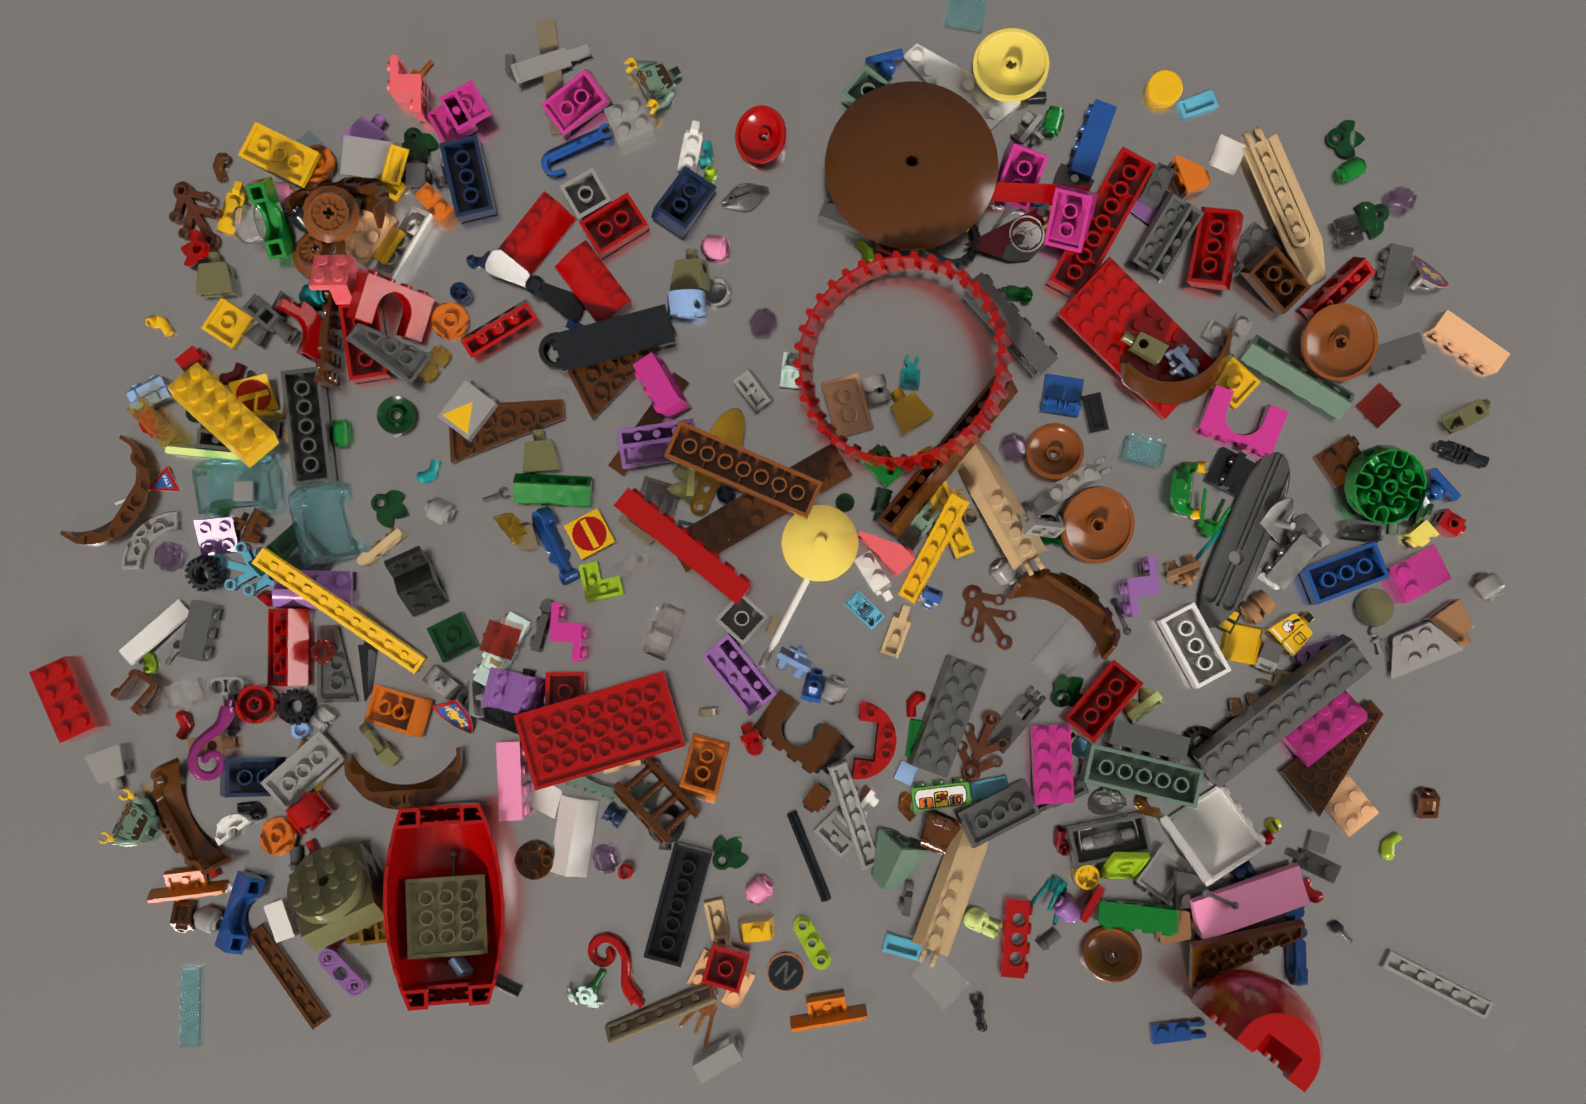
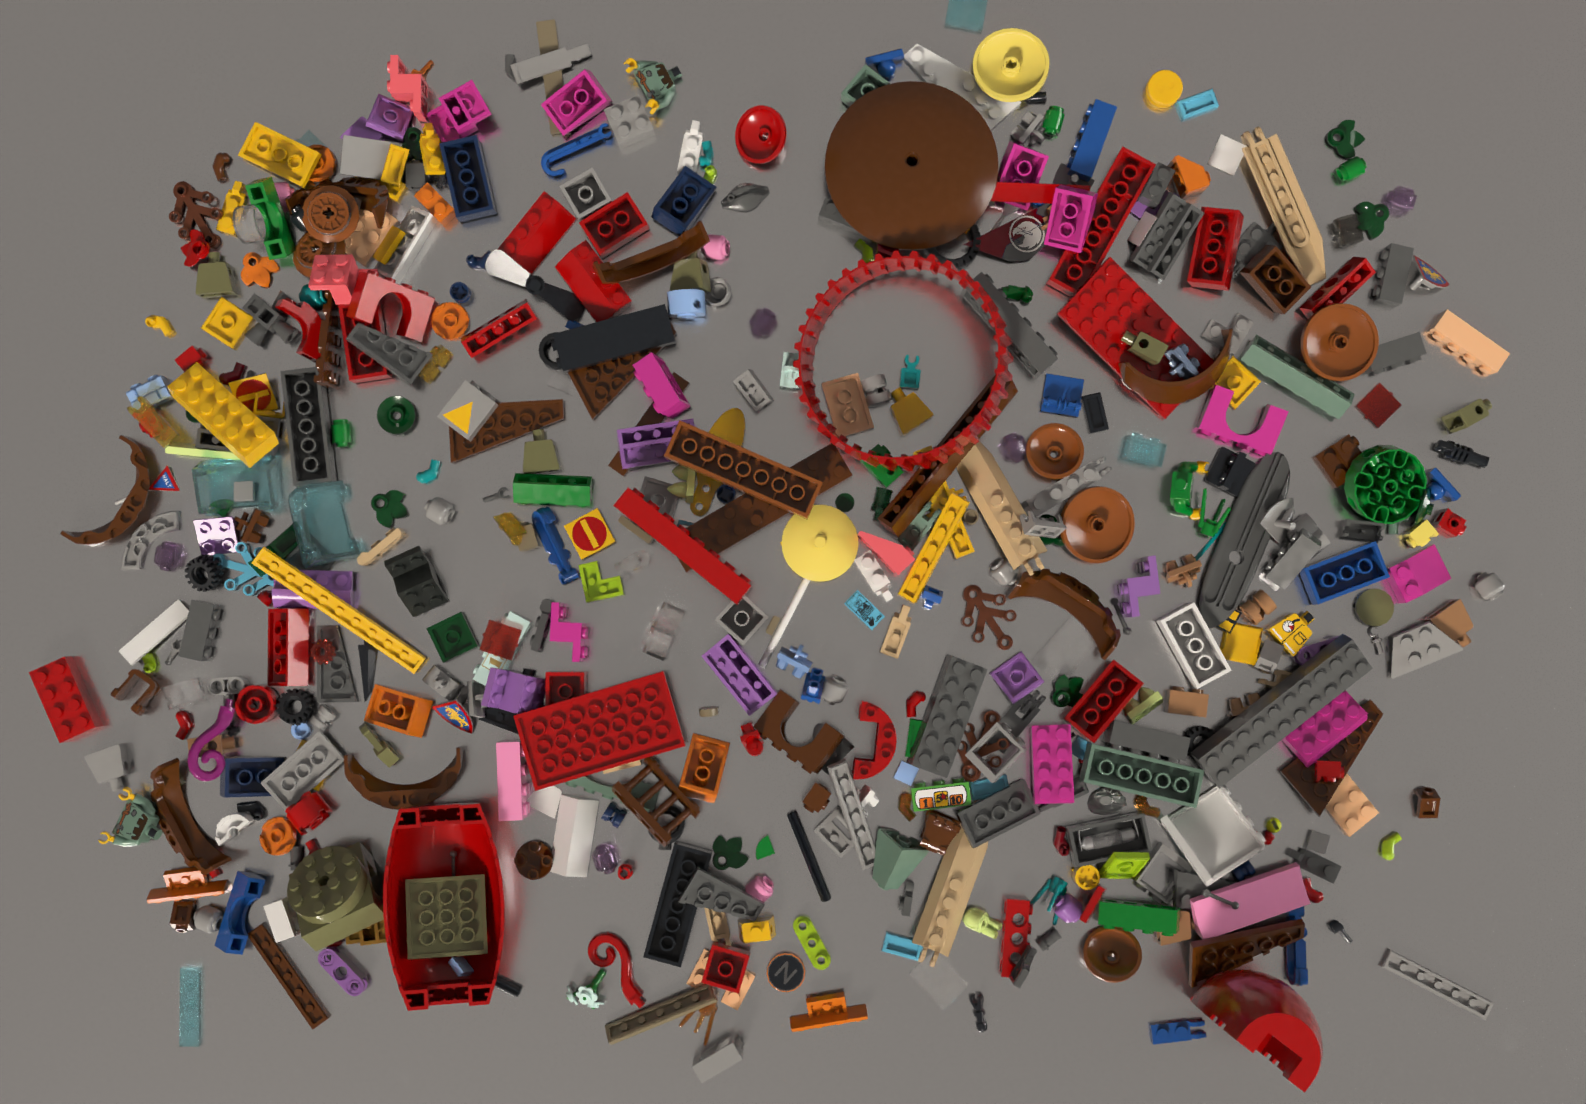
none -> orange plate [241,252,279,288]
none -> medium lavender tile [366,94,413,141]
none -> yellow hinge [419,123,446,175]
none -> reddish brown windscreen [593,221,710,284]
none -> dark grey wing [678,867,765,921]
none -> green tile [756,835,775,860]
none -> light grey window [965,722,1028,783]
none -> medium lavender tile [990,651,1044,704]
none -> dark grey tile [1009,945,1037,989]
none -> white sticker [1128,211,1157,246]
none -> medium nougat brick [1164,686,1209,717]
none -> red brick [1314,761,1344,782]

